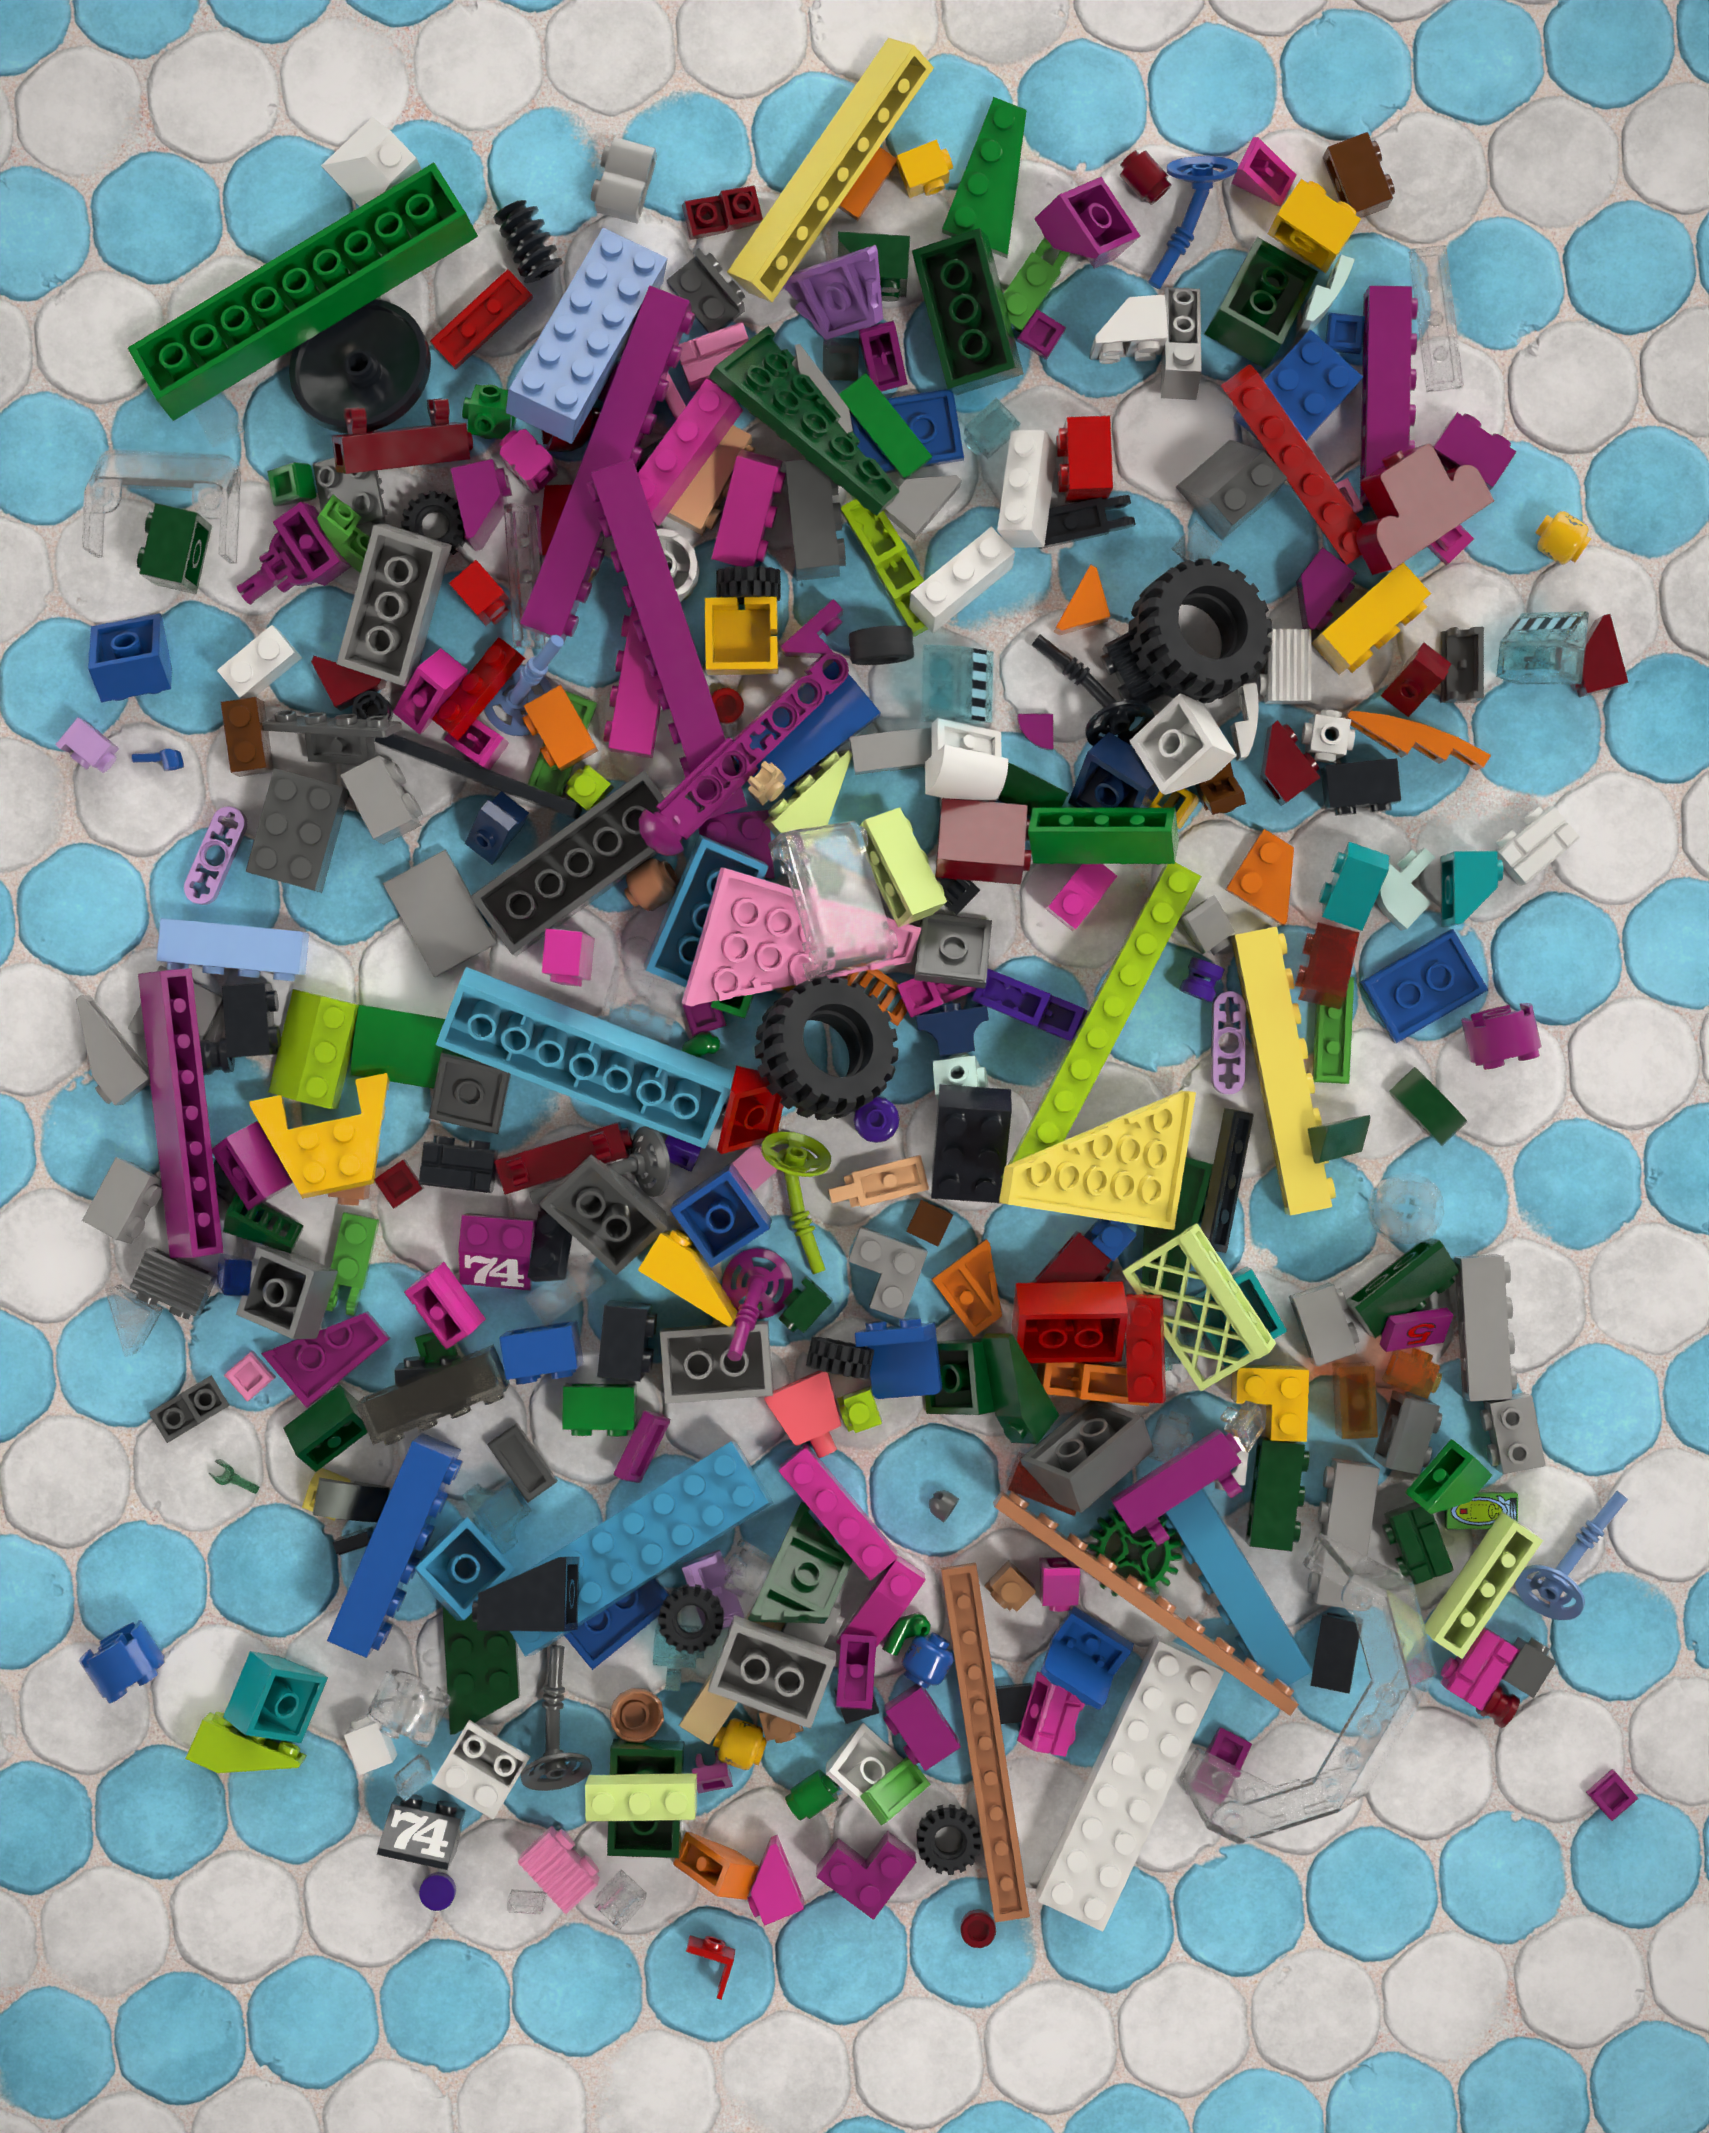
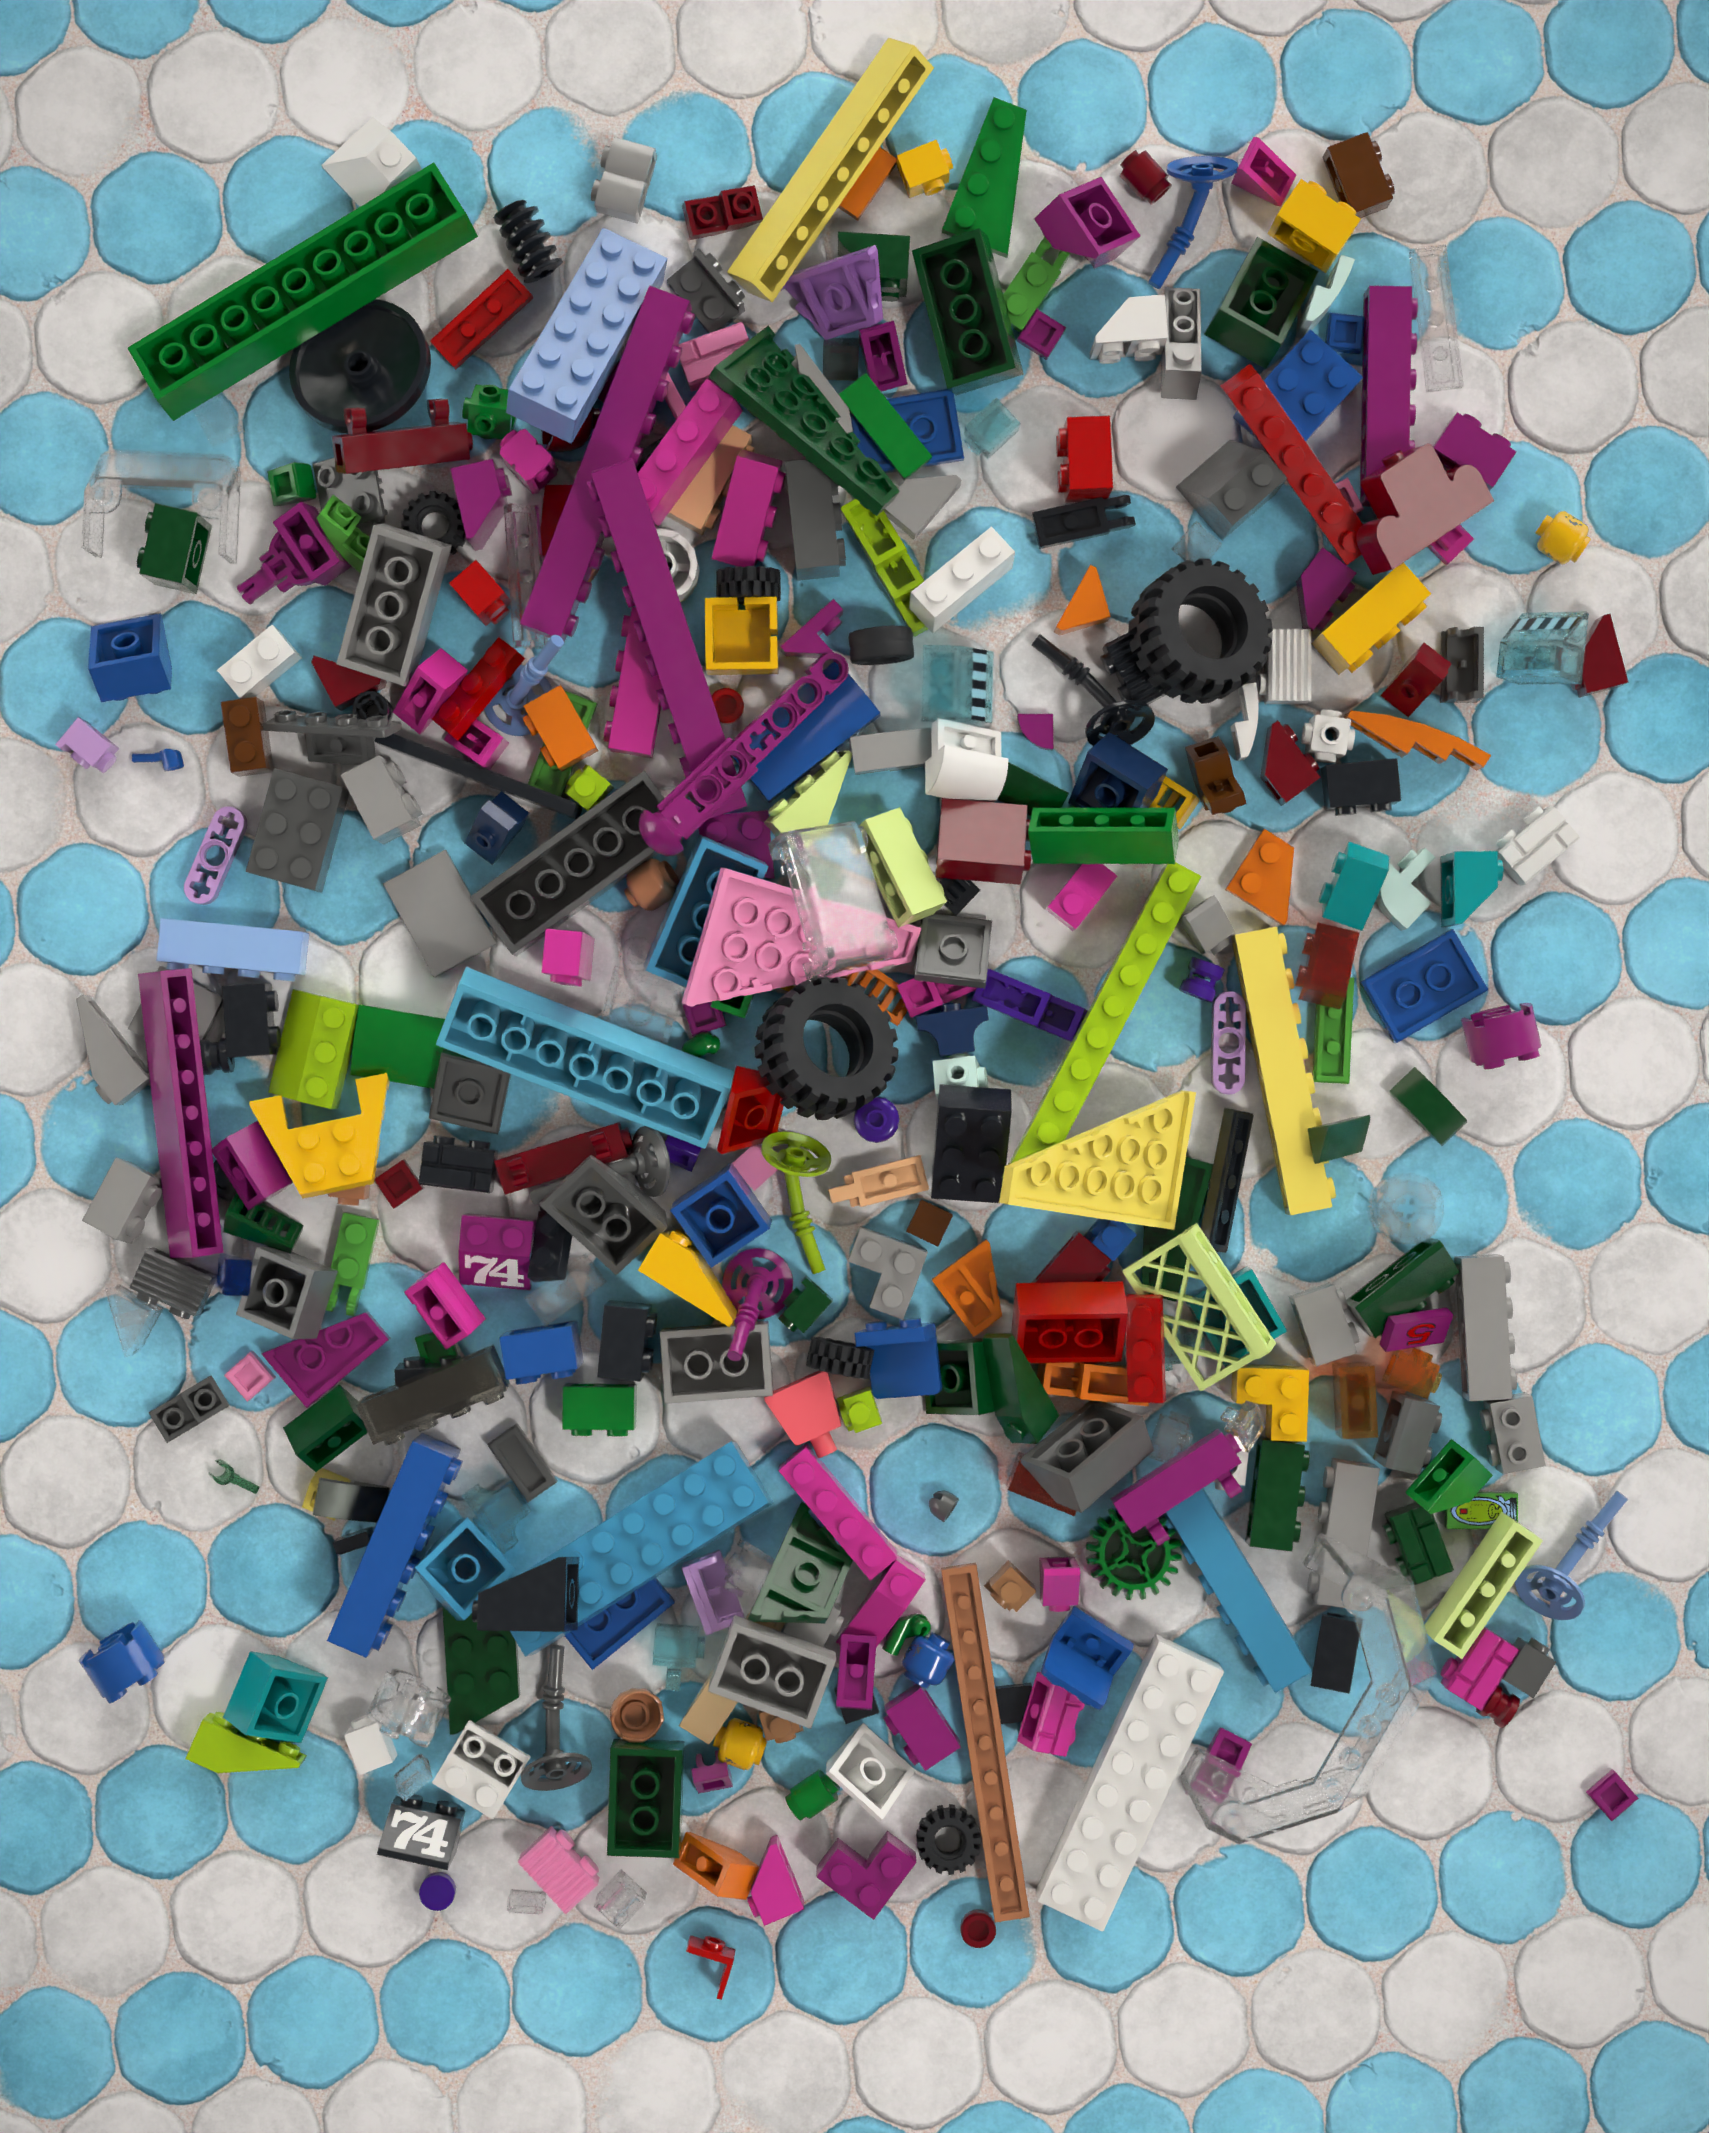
yellowish green brick [585,1774,697,1821] -> none
magenta tile [613,1410,671,1483] -> none
black tyre [658,1584,724,1654] -> none
tan plate [748,761,786,806] -> none
bright green tile [860,1757,931,1826] -> none
nougat plate [993,1491,1299,1716] -> none
white brick [997,430,1057,548] -> none
white slope [1130,693,1237,795] -> none

